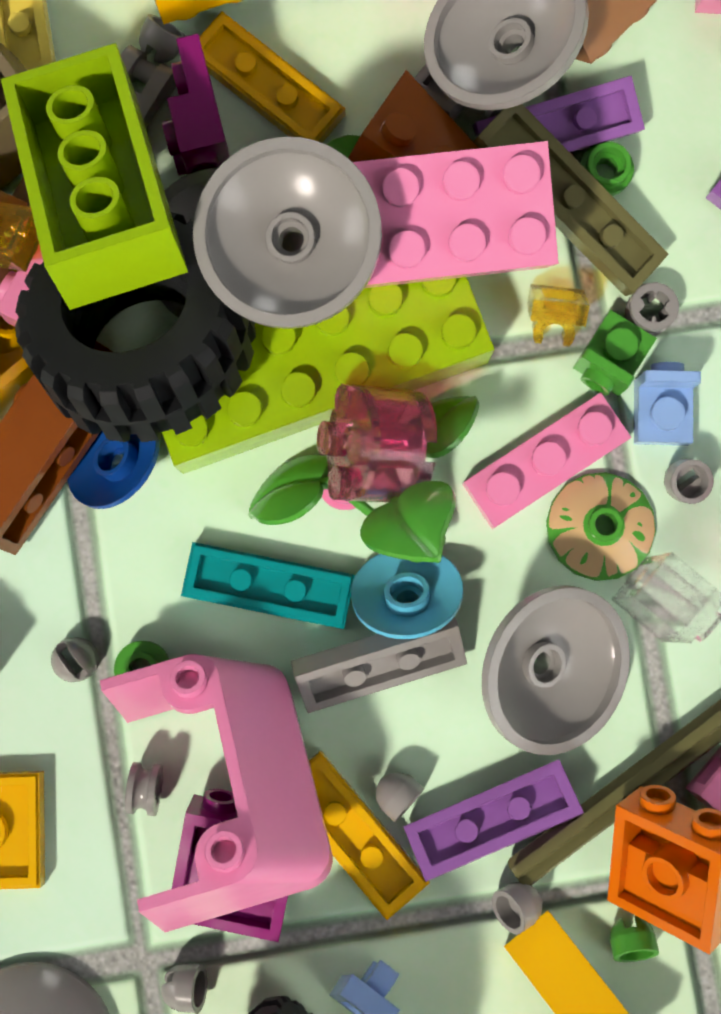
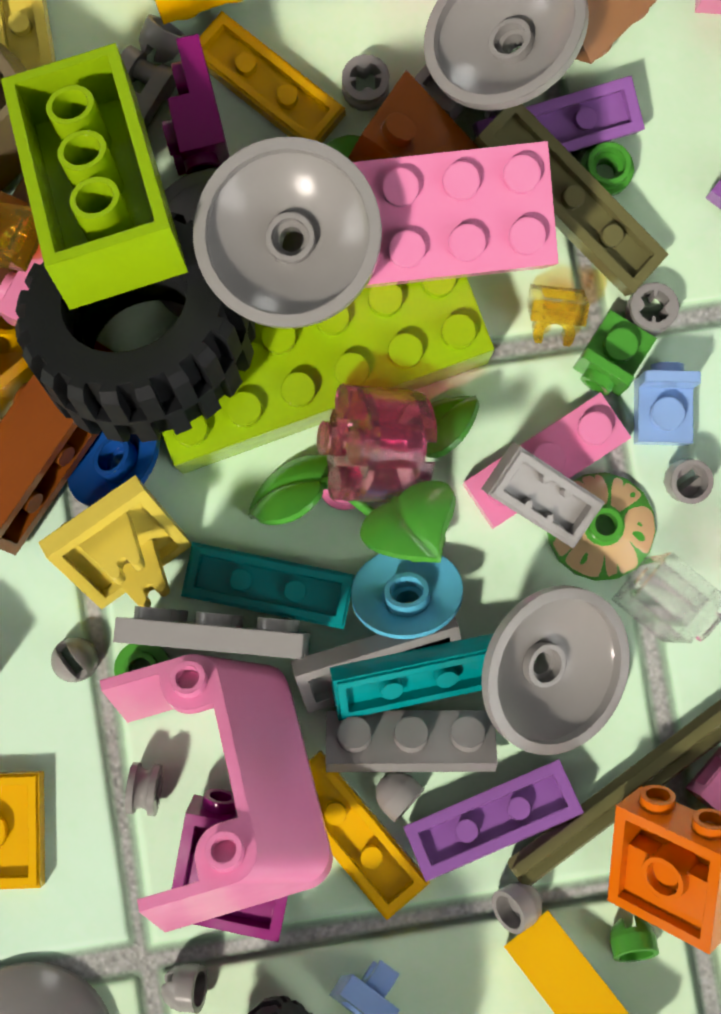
none -> light yellow plate [38,475,192,609]
none -> light grey plate [113,606,311,659]
none -> light grey plate [326,710,498,772]
none -> teal tile [330,633,494,721]
none -> light grey bush [342,54,390,111]
none -> light grey plate [481,442,605,549]

